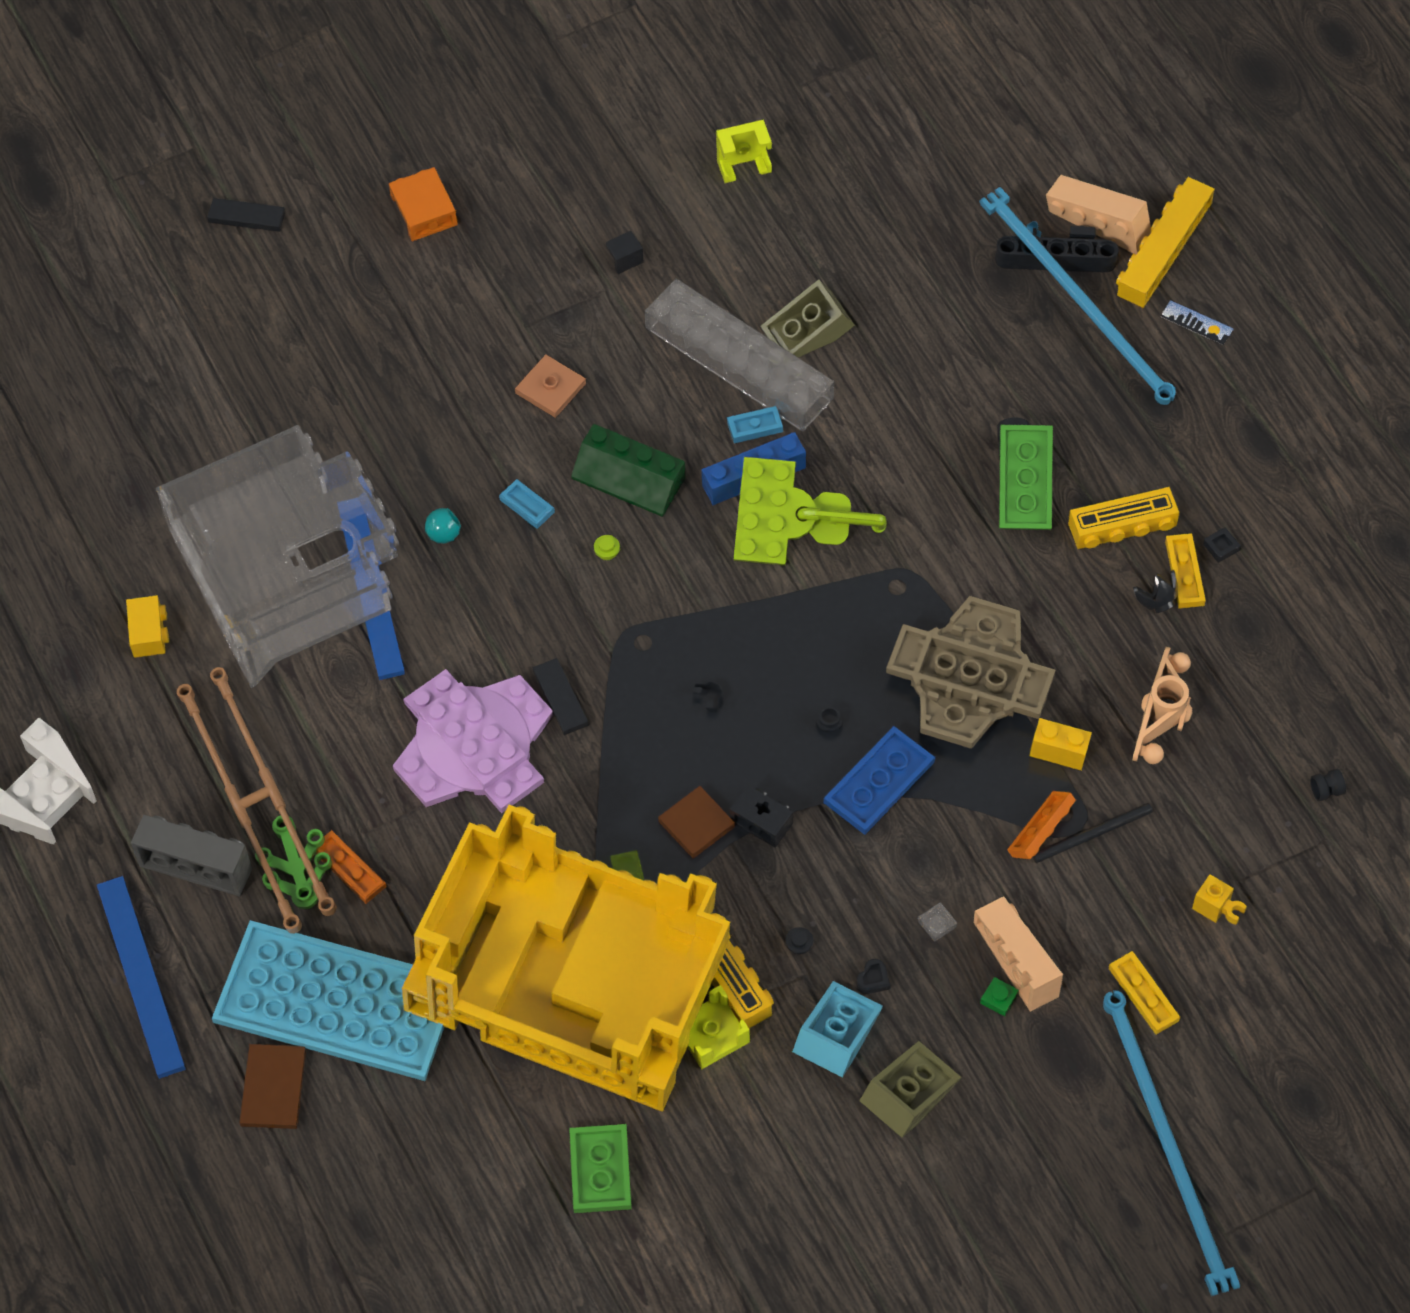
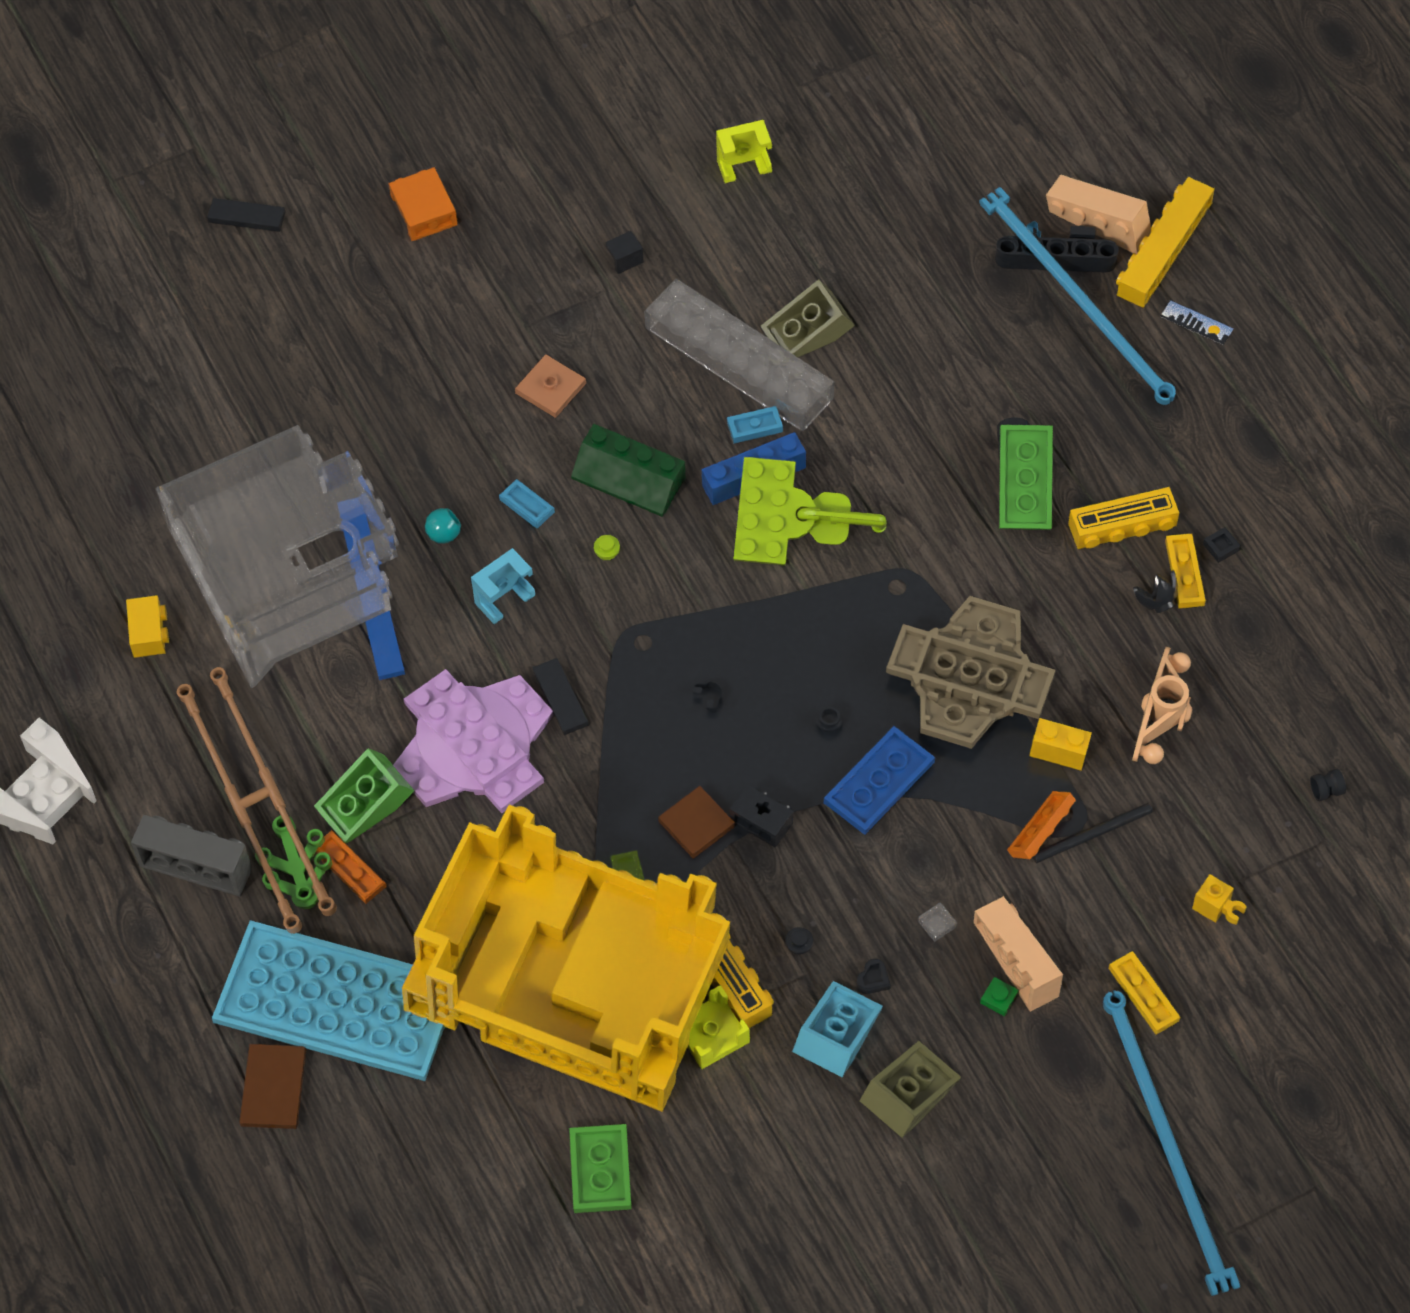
blue tile [97,876,186,1079] -> none
none -> bright green slope [314,748,415,844]
none -> medium azure panel [471,548,535,624]

